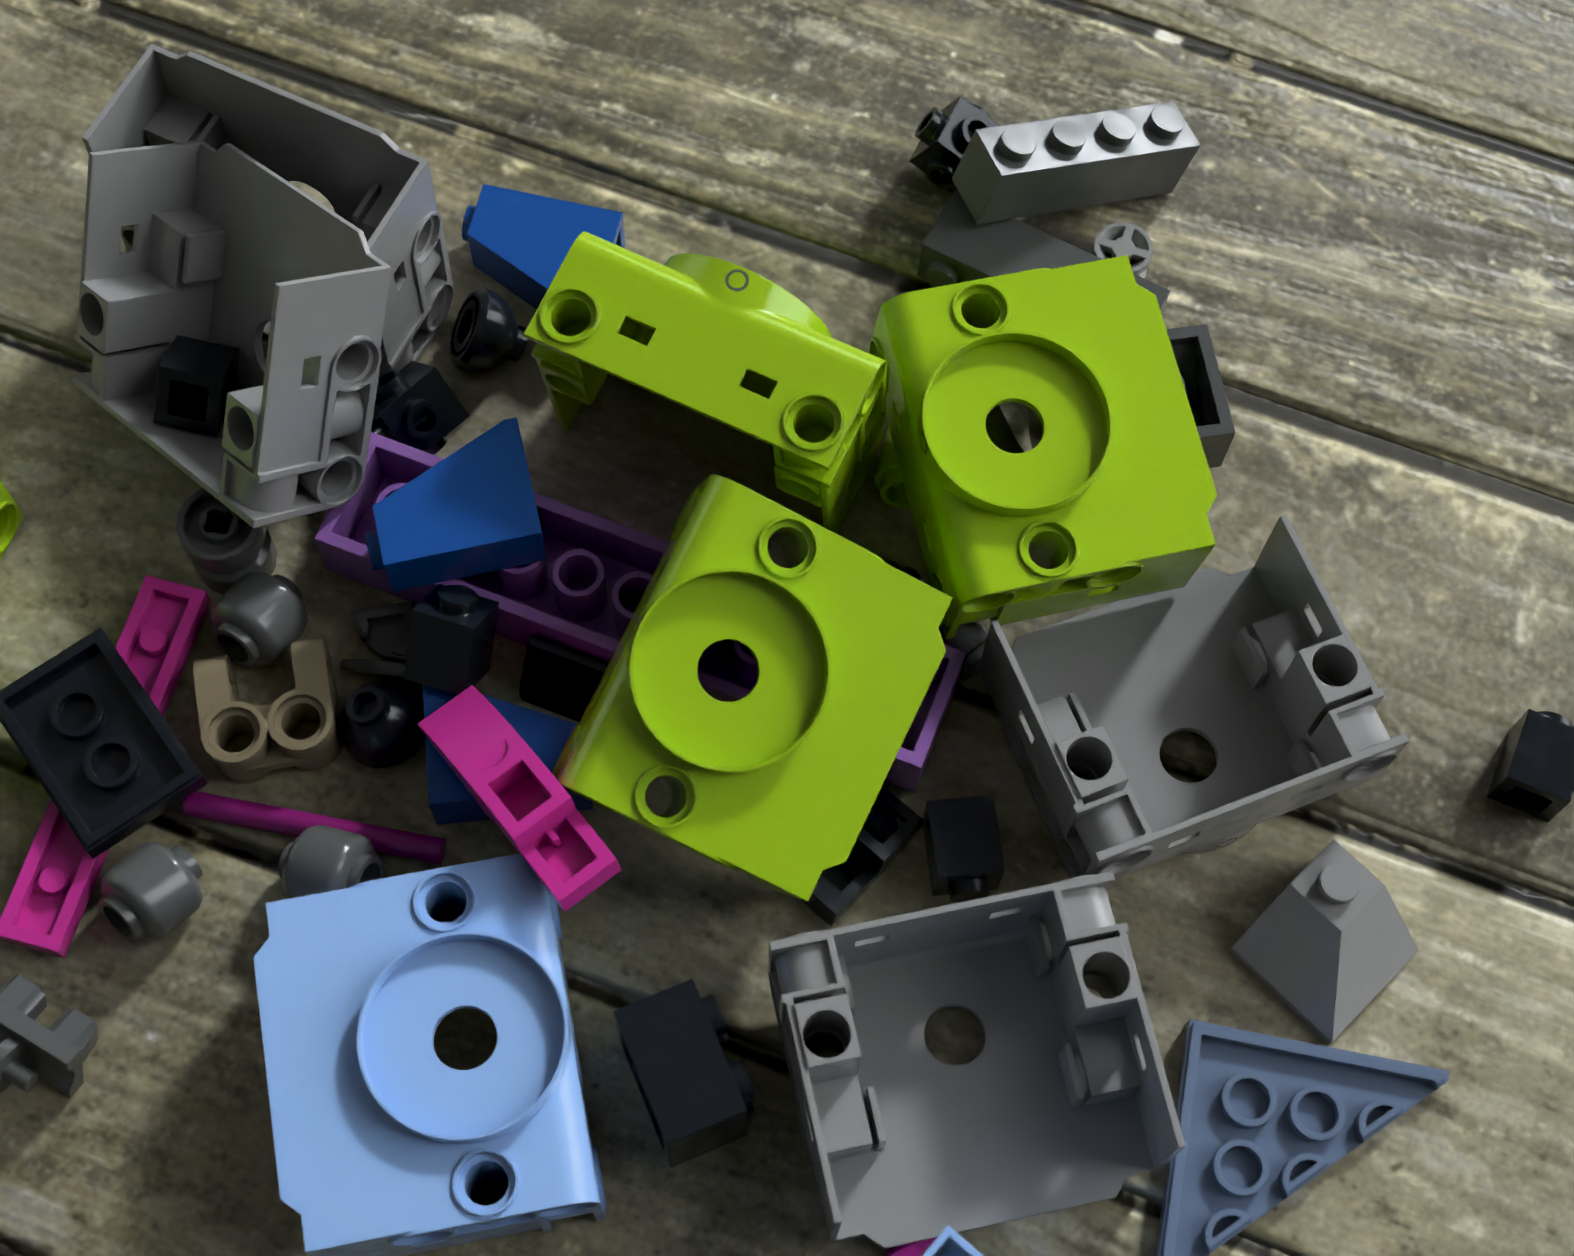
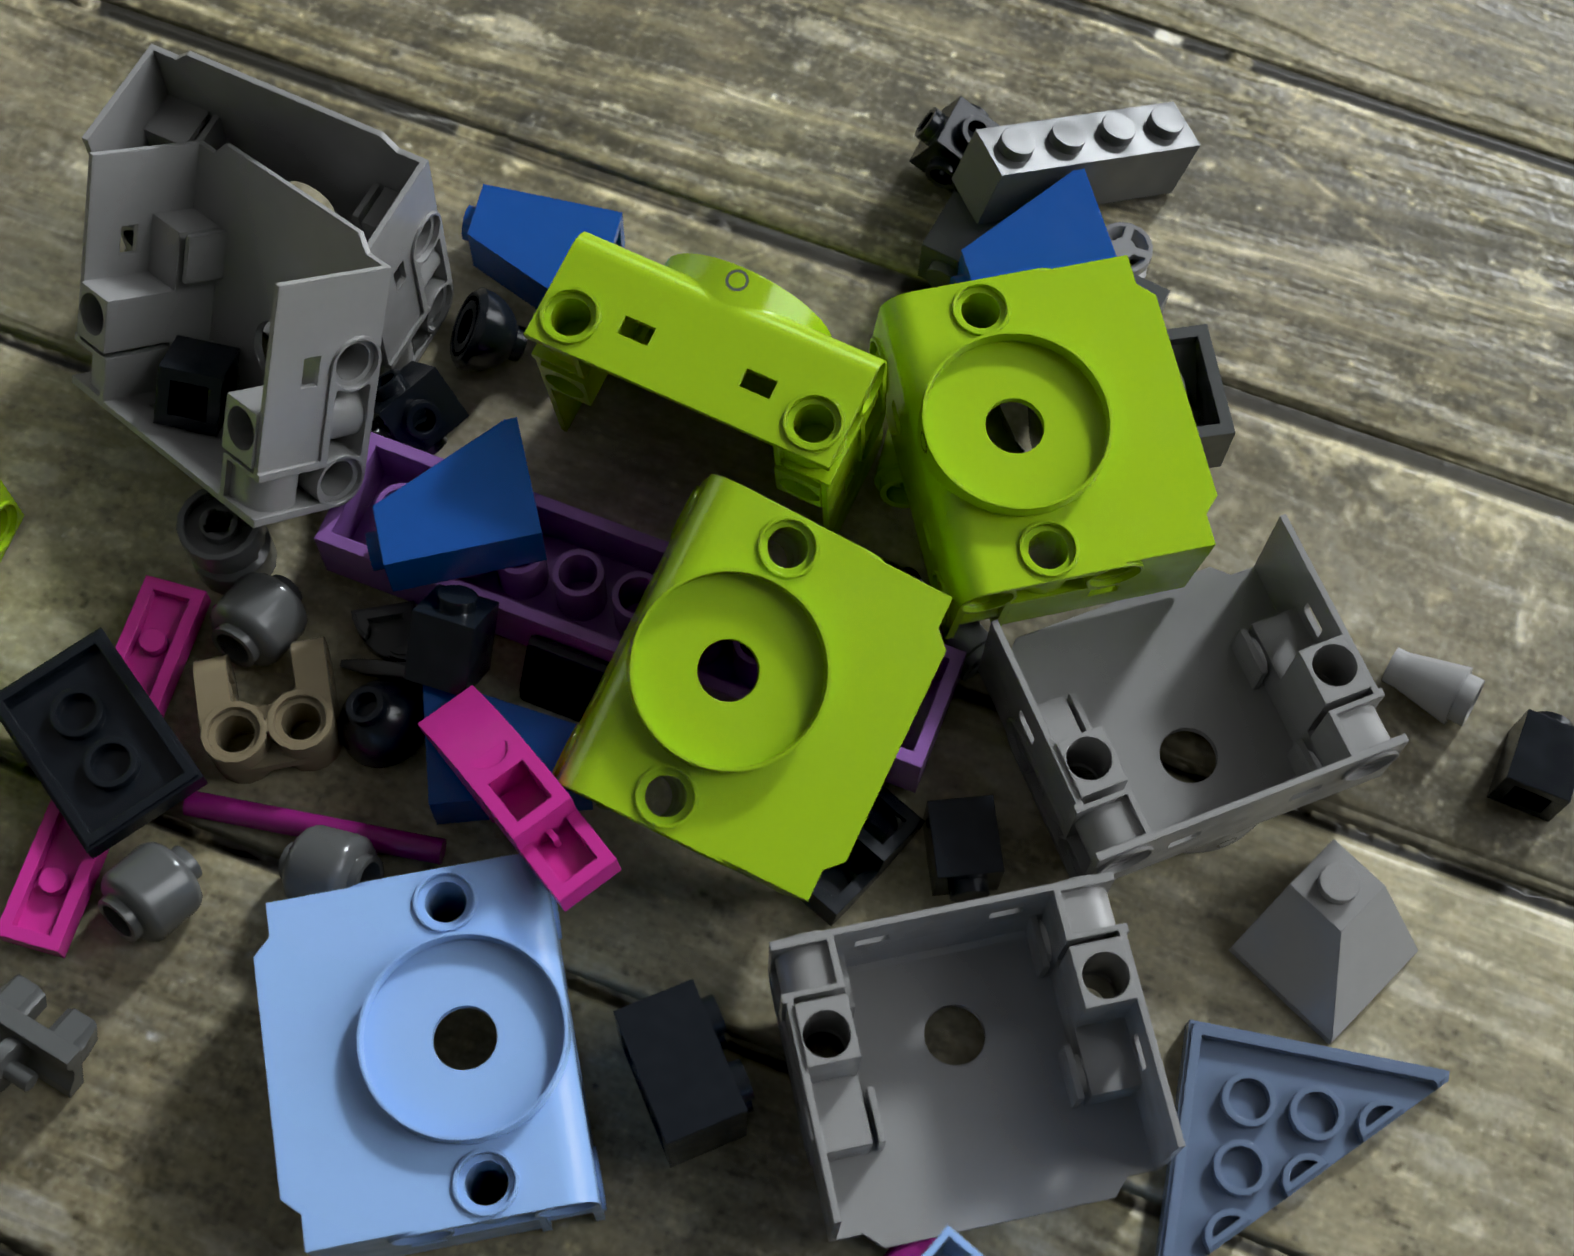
none -> blue slope [950,168,1117,284]
none -> light grey cone [1382,647,1485,726]

